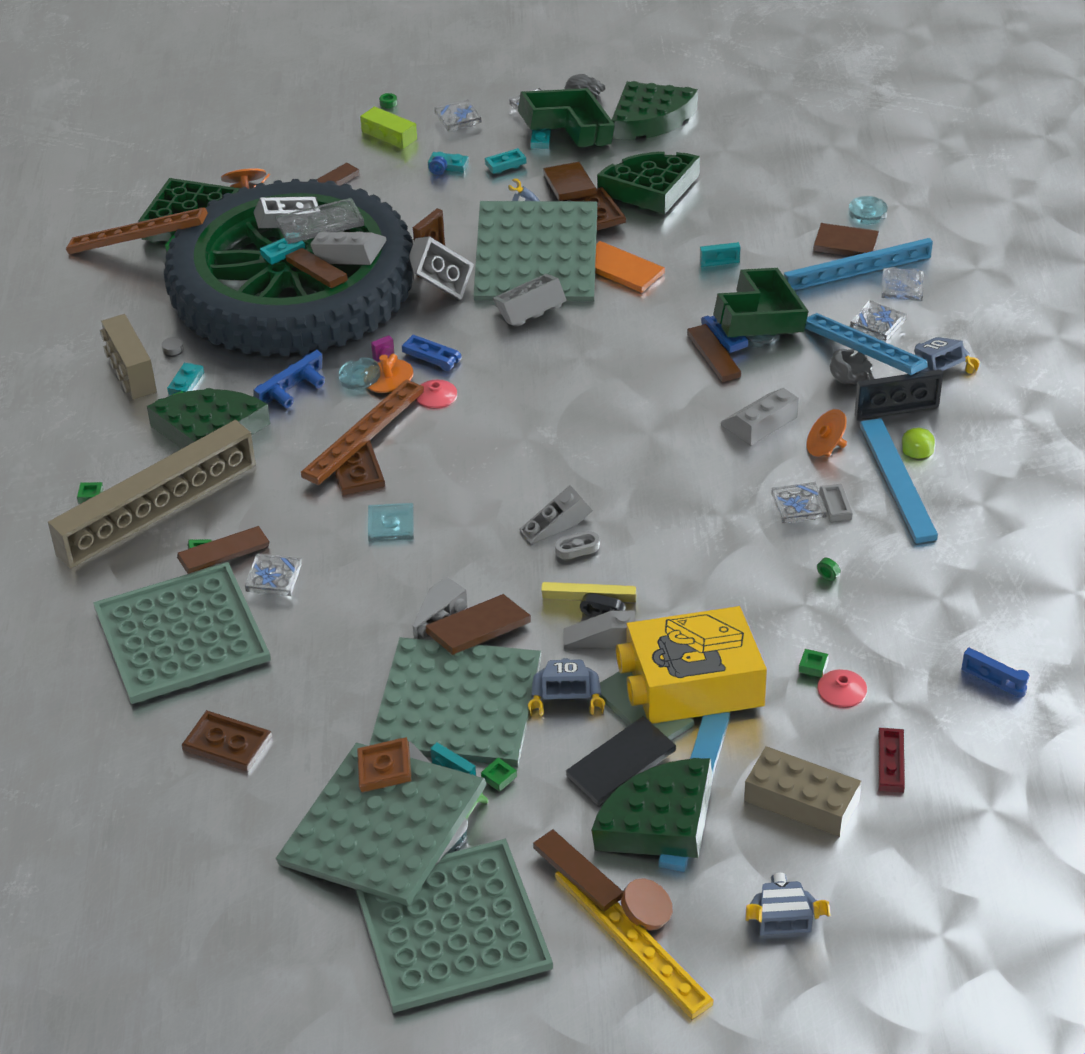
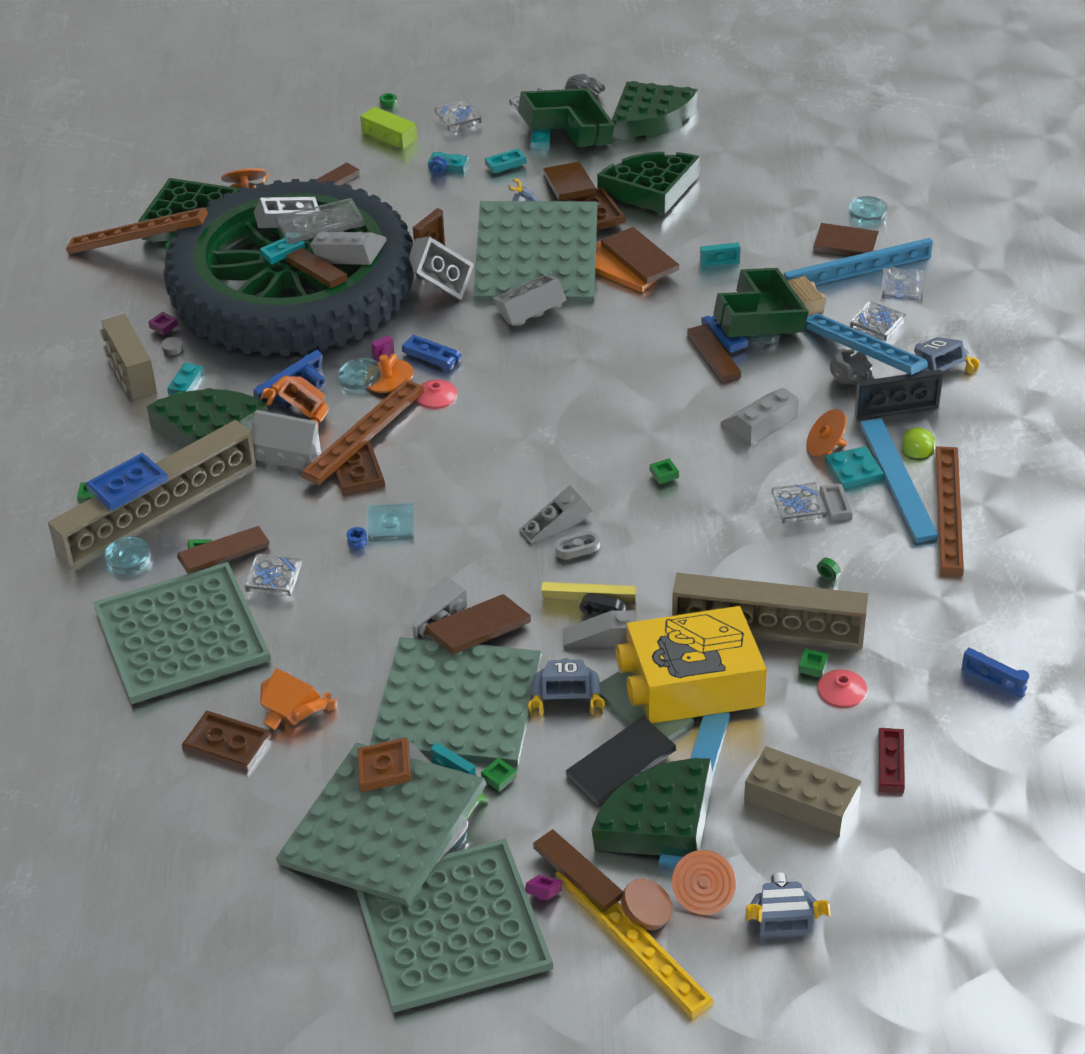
none -> blue tile [85,453,169,511]
none -> clear light blue tile [105,536,151,574]
none -> magenta plate [148,312,178,335]
none -> light grey slope [251,410,321,470]
none -> orange torso [260,376,328,429]
none -> orange torso [260,668,337,731]
none -> blue bush [346,527,368,549]
none -> magenta plate [525,874,562,900]
none -> reddish brown tile [601,227,679,284]
none -> green plate [650,458,679,484]
none -> dark tan brick [672,573,869,648]
none -> orange shield [672,850,736,915]
none -> tan brick [788,275,826,316]
none -> teal plate [825,446,884,489]
none -> dark orange tile [935,446,964,576]

